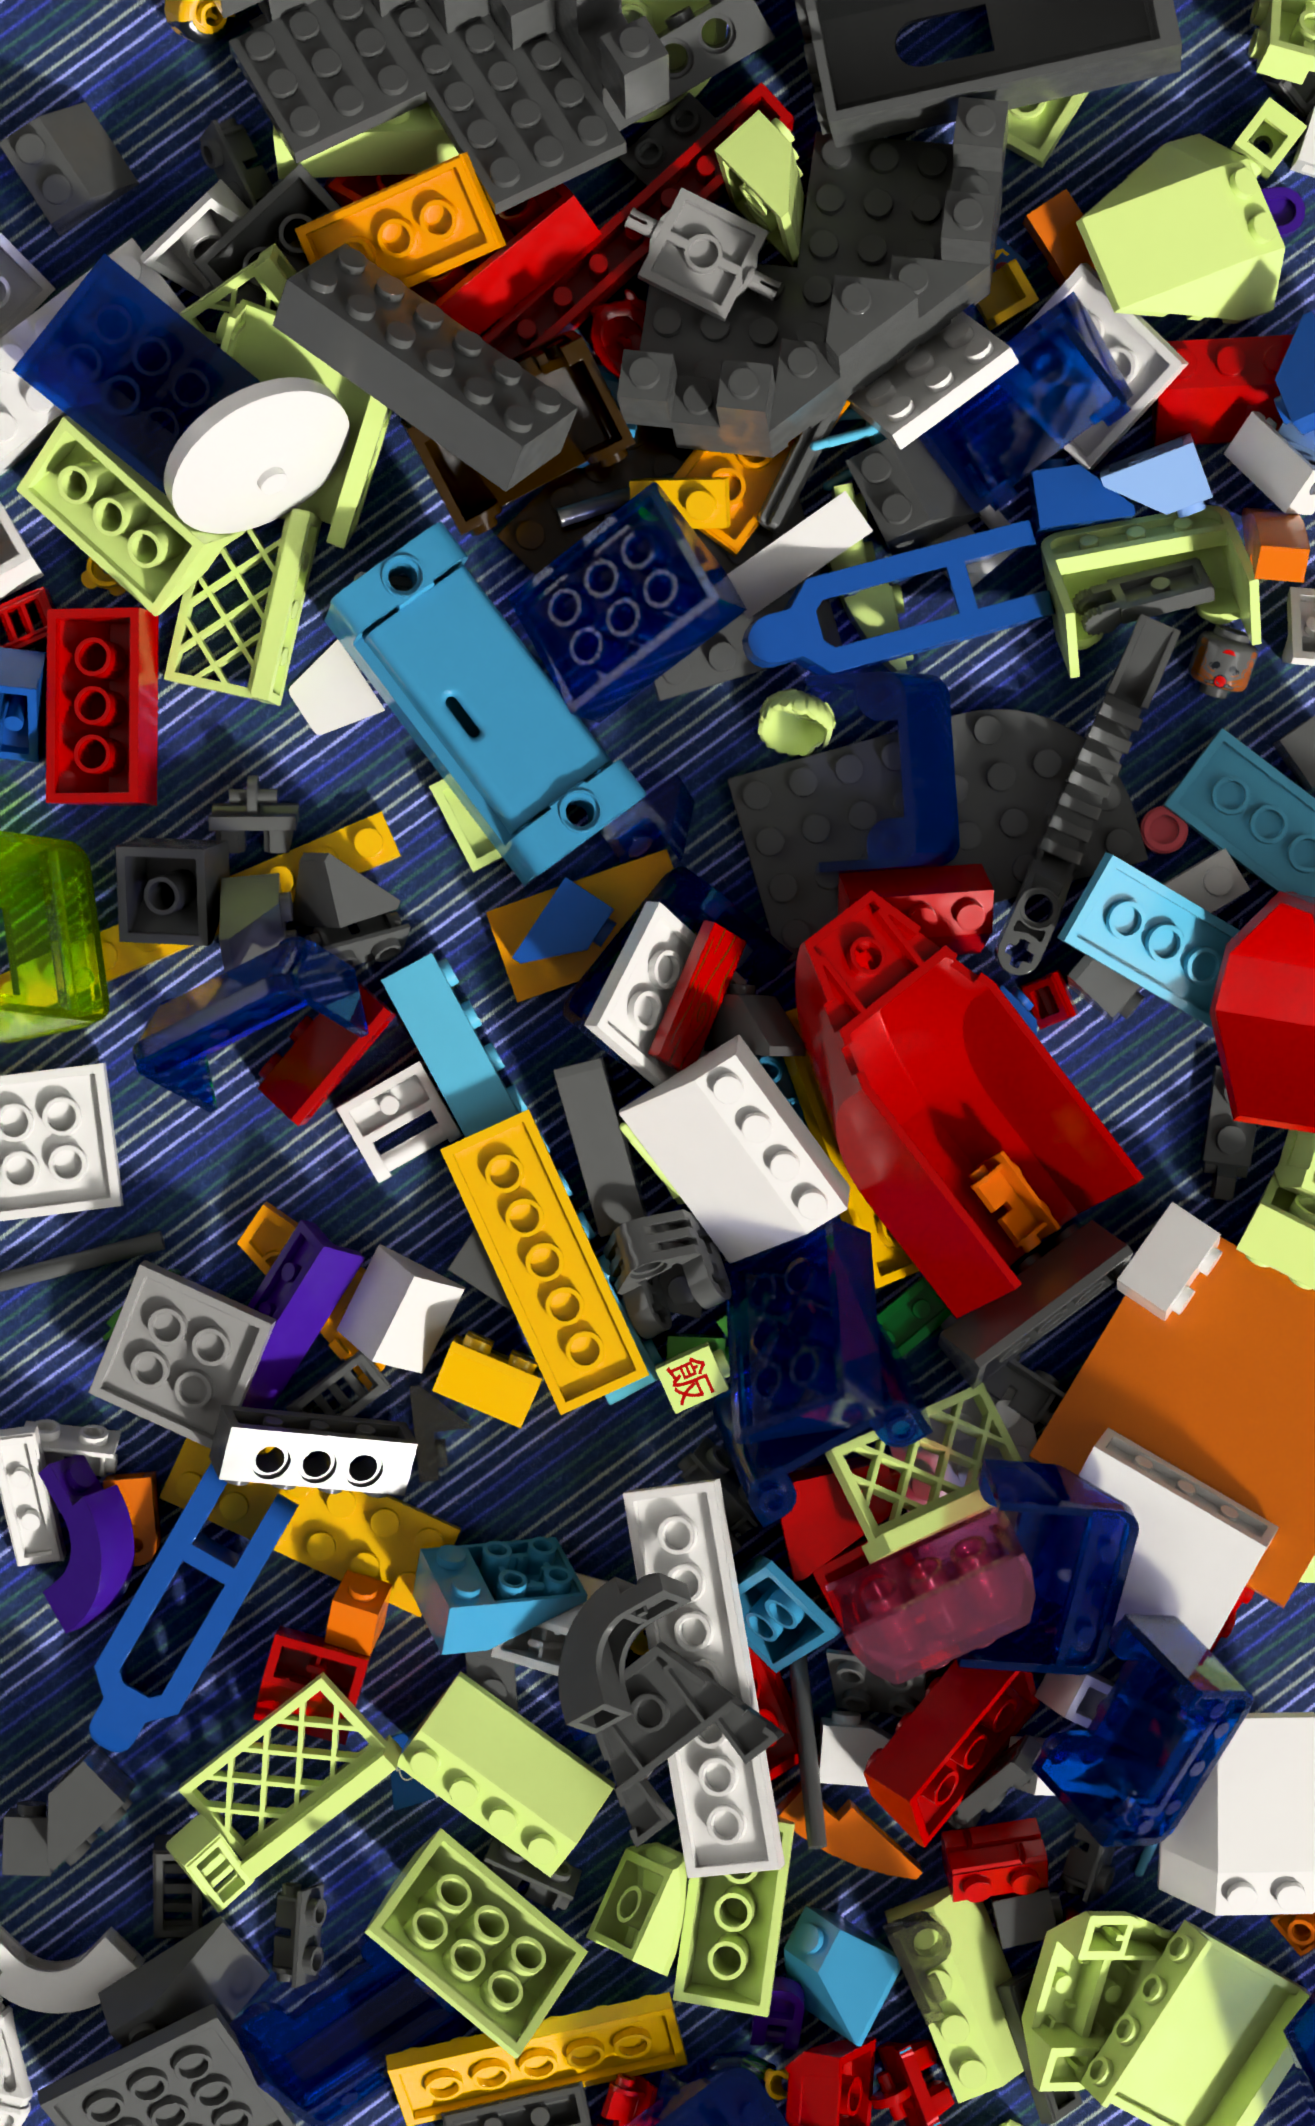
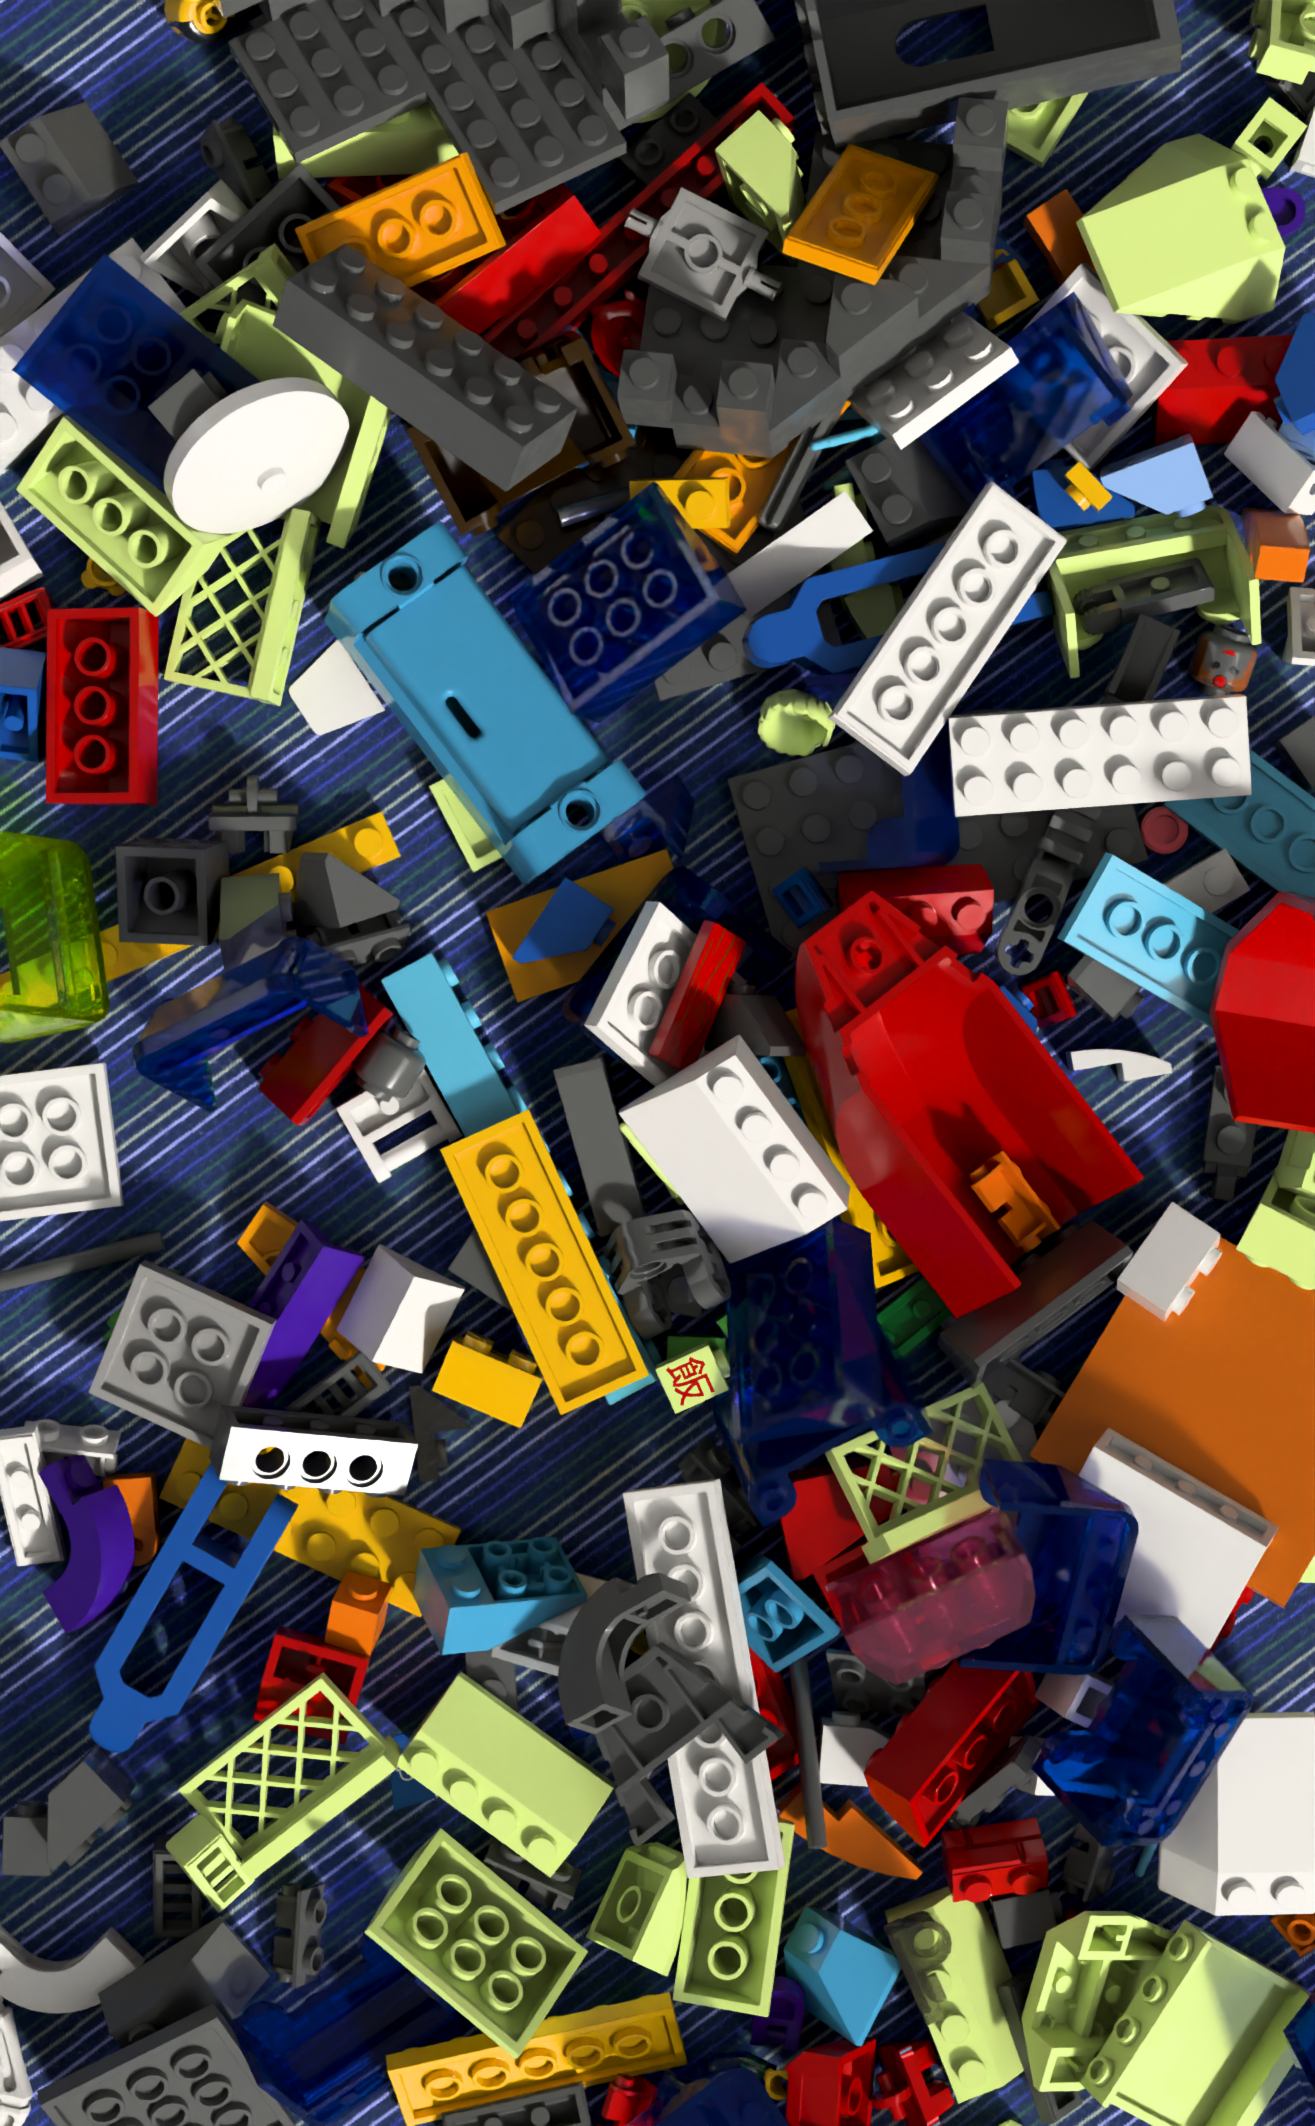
none -> dark grey brick [148,369,229,442]
none -> dark grey head [354,1027,426,1102]
none -> blue slope [772,866,834,929]
none -> light orange tile [782,144,939,285]
none -> white tile [828,481,1067,776]
none -> white brick [948,694,1252,817]
none -> yellow plate [1064,461,1113,512]
none -> white slope [1065,1049,1172,1081]

